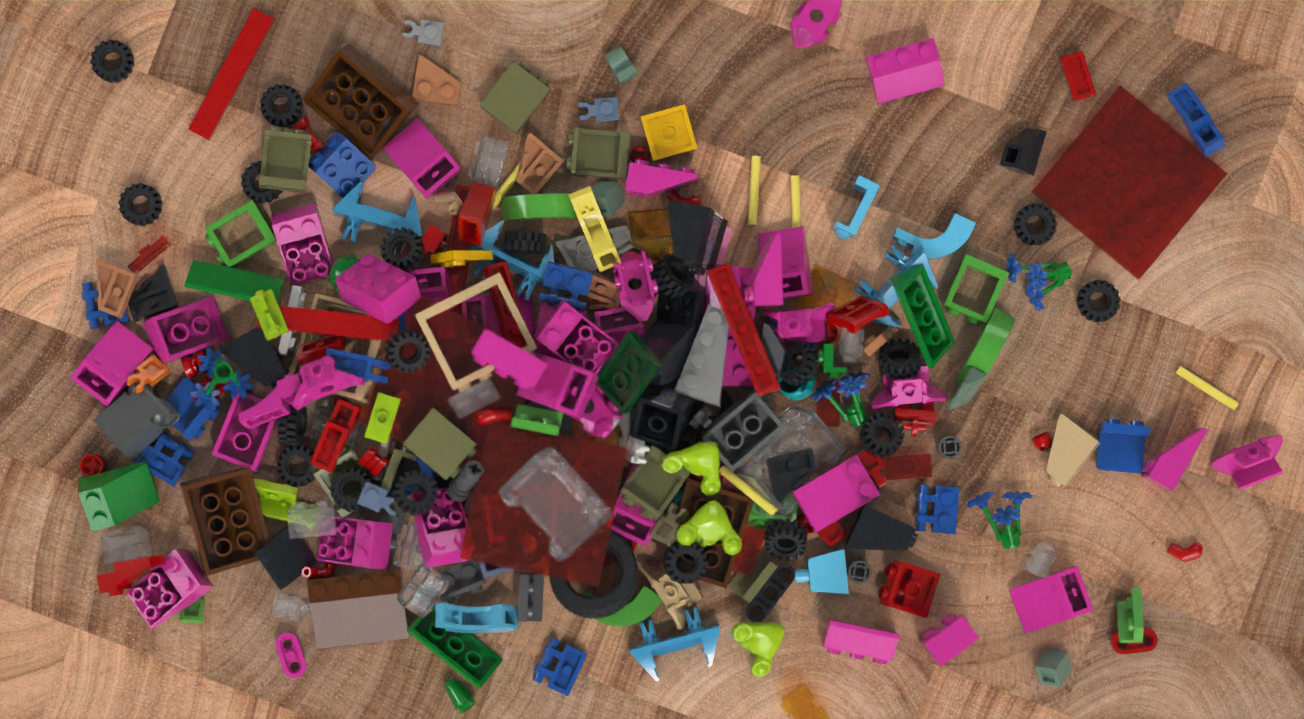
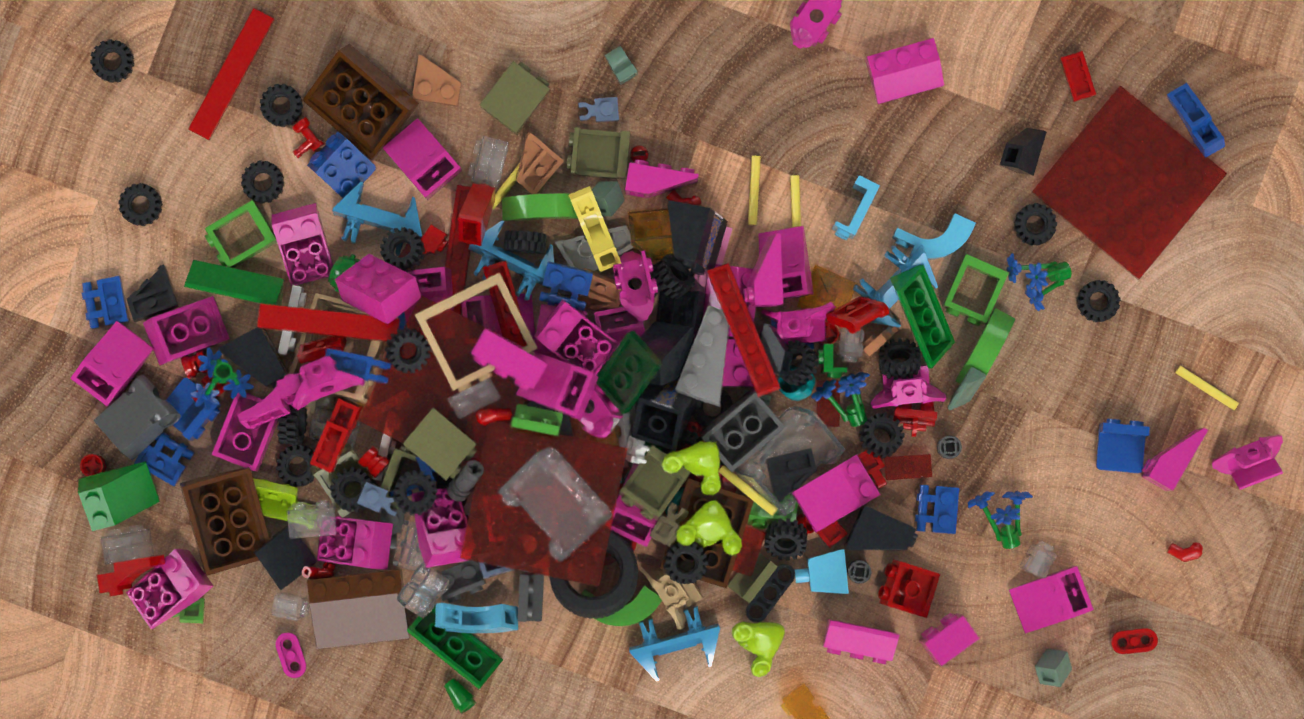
nougat wing [96,259,139,319] -> none
orange plate [127,355,169,394] -> none
clear red plate [128,236,171,274] -> none
lime hinge [250,289,289,341] -> none
olive panel [259,127,312,193] -> none
lime plate [364,392,401,444] -> none
light grey plate [402,19,445,47] -> none
yellow wing [431,250,493,268] -> none
tan arm [435,192,464,215] -> none
blue plate [532,637,587,696] -> none
yellow plate [641,104,698,162] -> none
dark grey plate [688,407,712,431] -> none
red hinge [1031,432,1052,451] -> none
tan slope [1046,414,1100,487] -> none
bright green bracket [1117,588,1144,643] -> none

